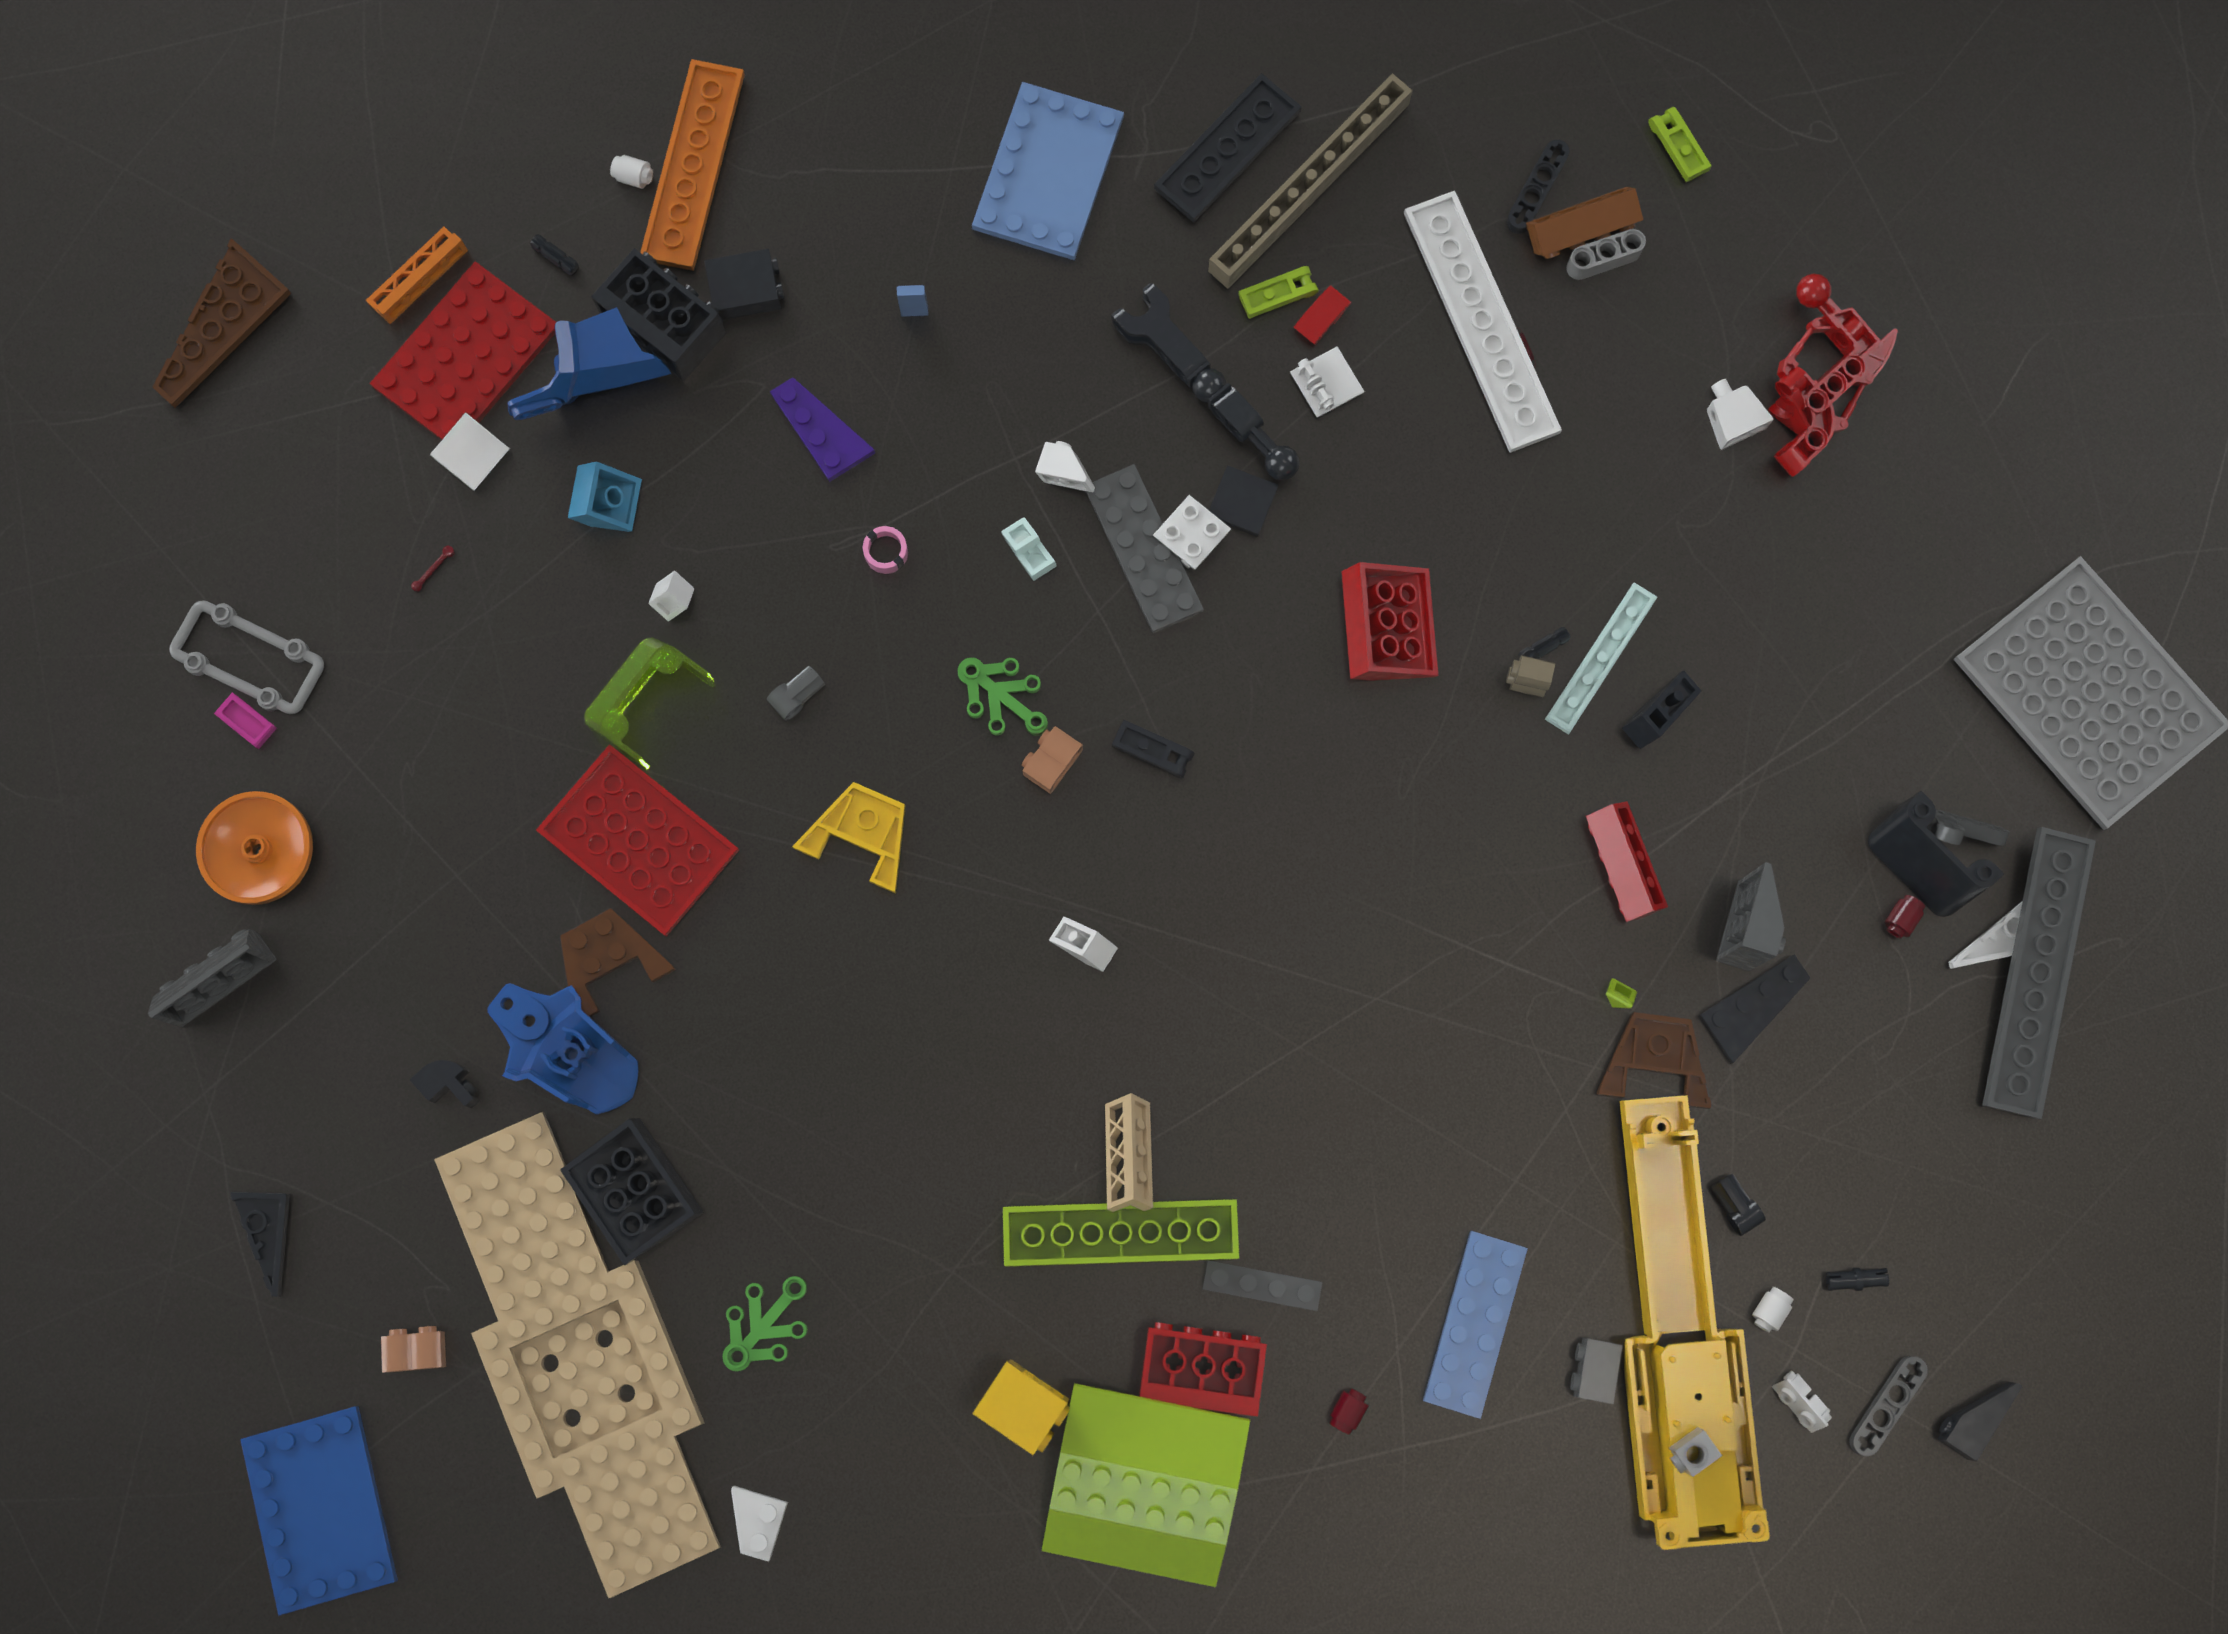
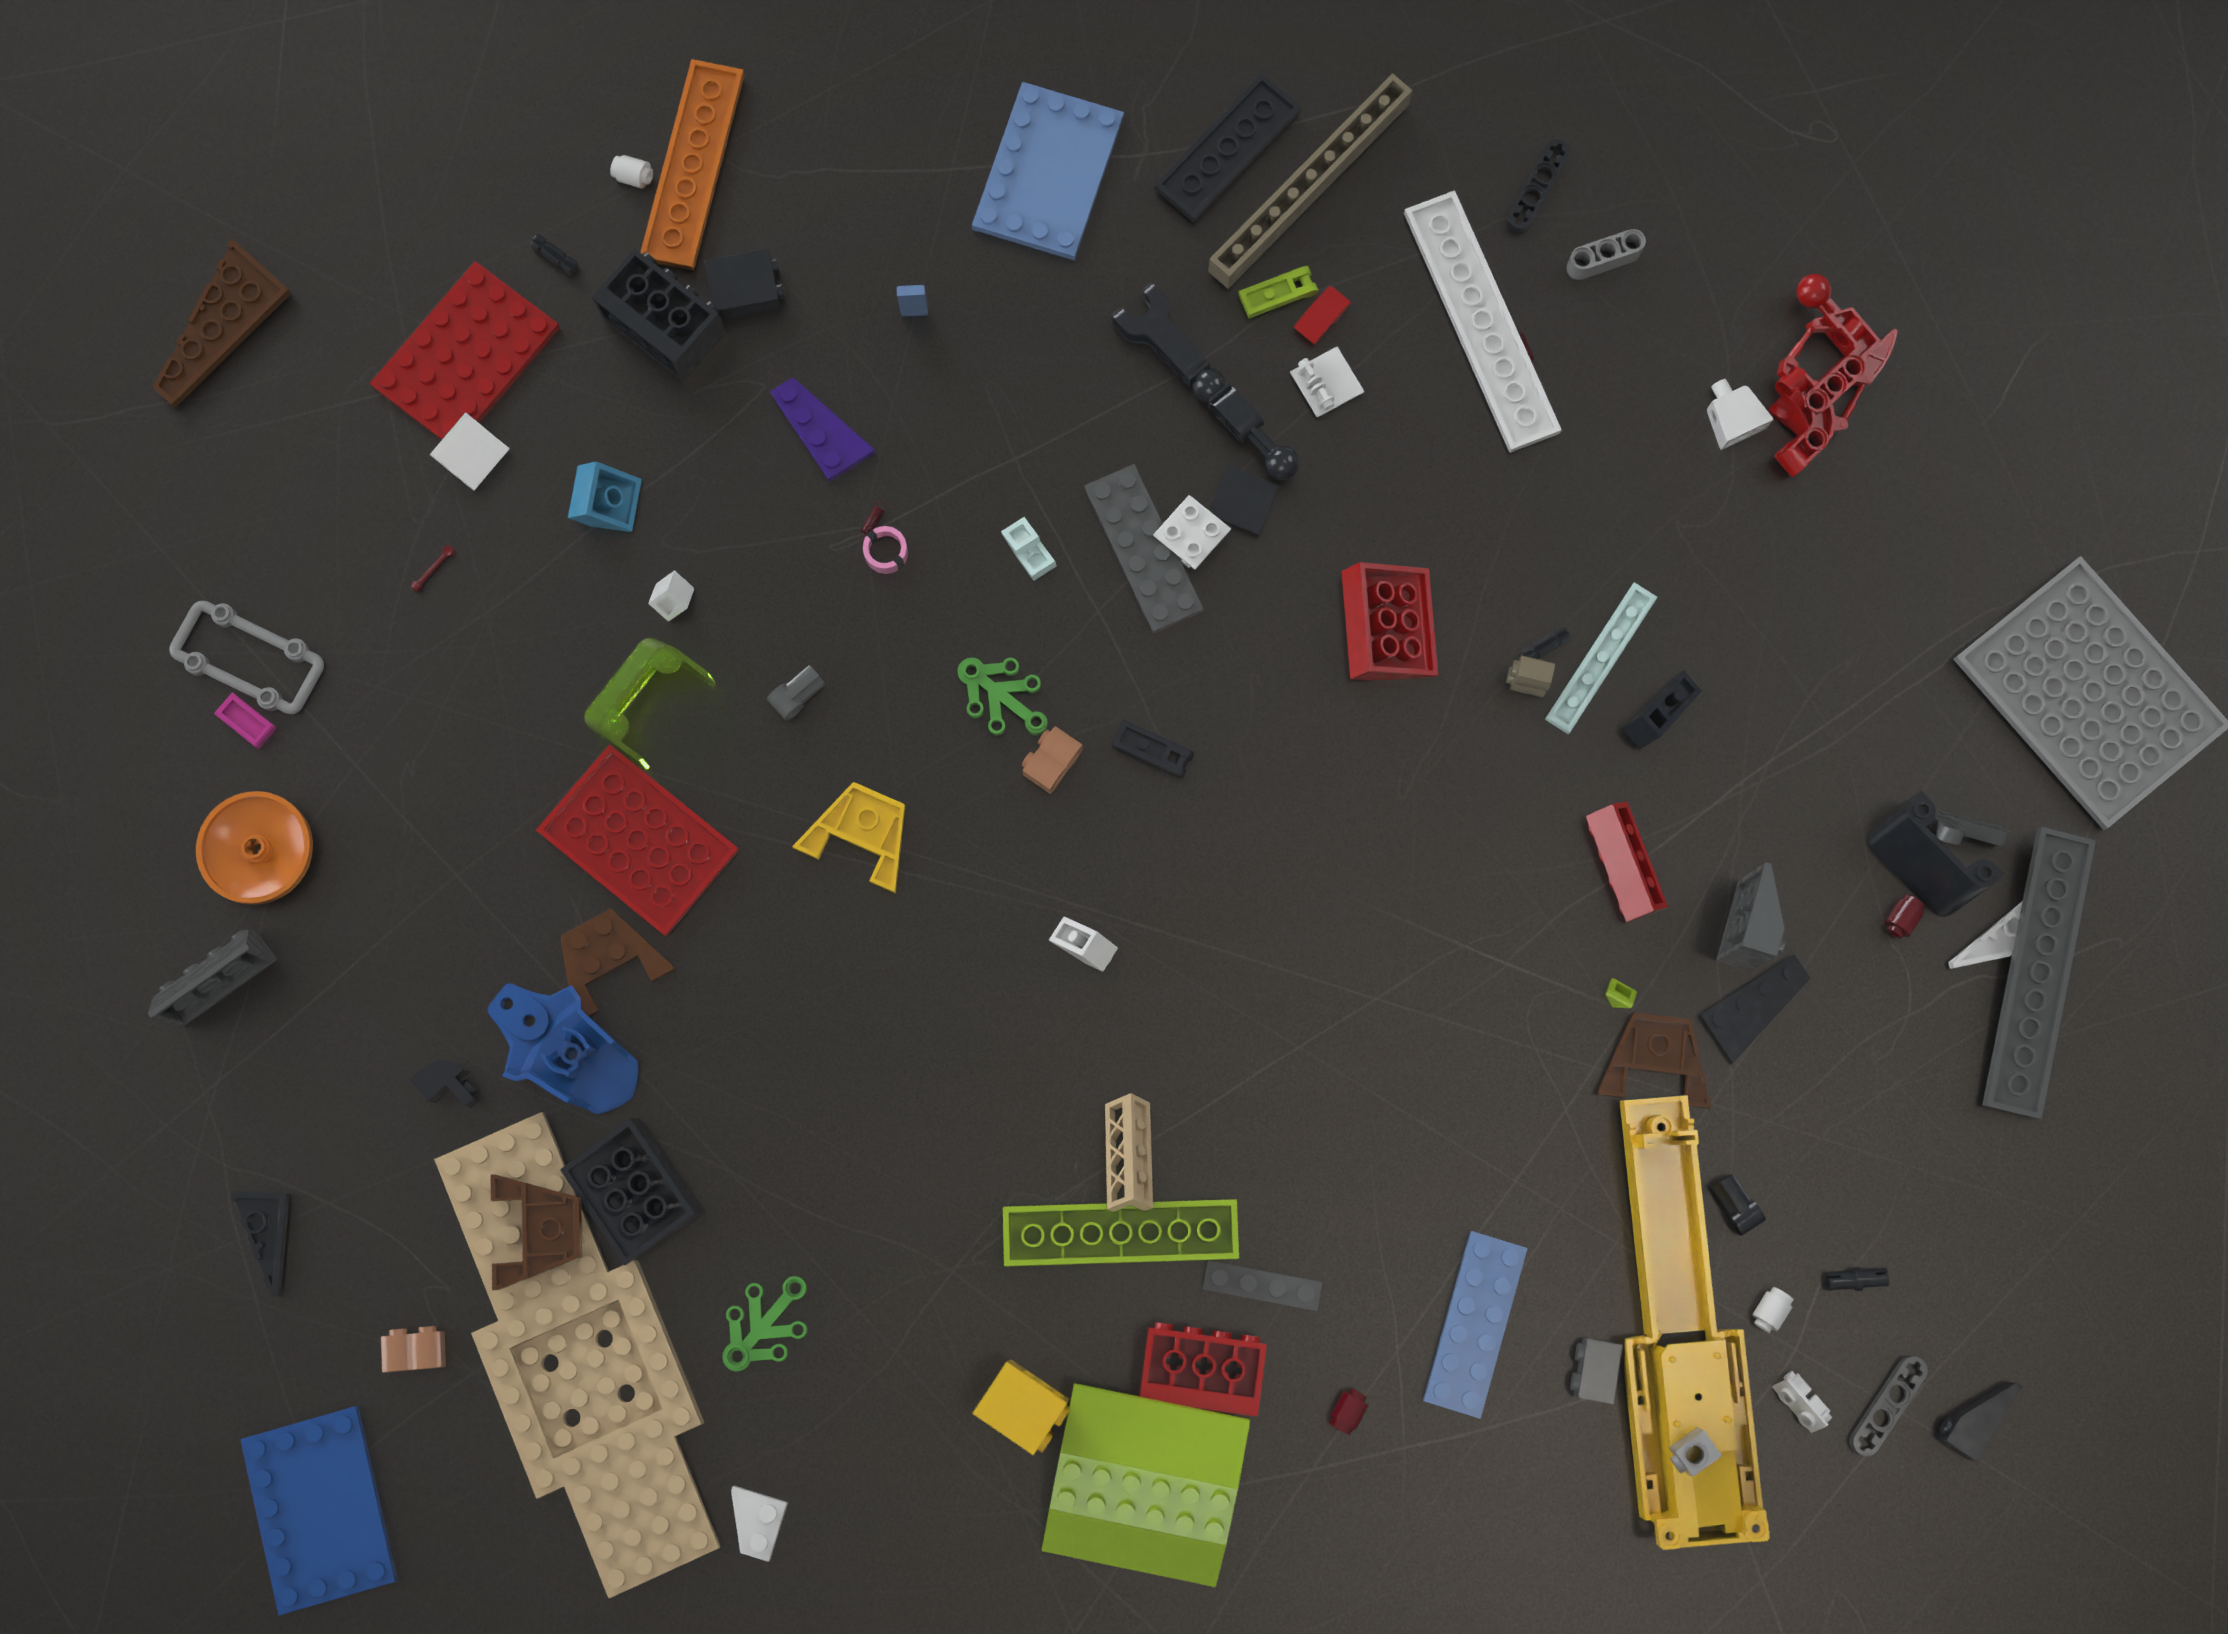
orange fence [366,227,468,324] -> none
blue piece [508,307,671,420] -> none
white slope [1035,441,1095,493] -> none
dark orange brick [1526,187,1643,259] -> none
lime plate [1649,107,1711,182] -> none
none -> reddish brown wing [490,1174,582,1290]
none -> dark red piece [858,500,886,541]

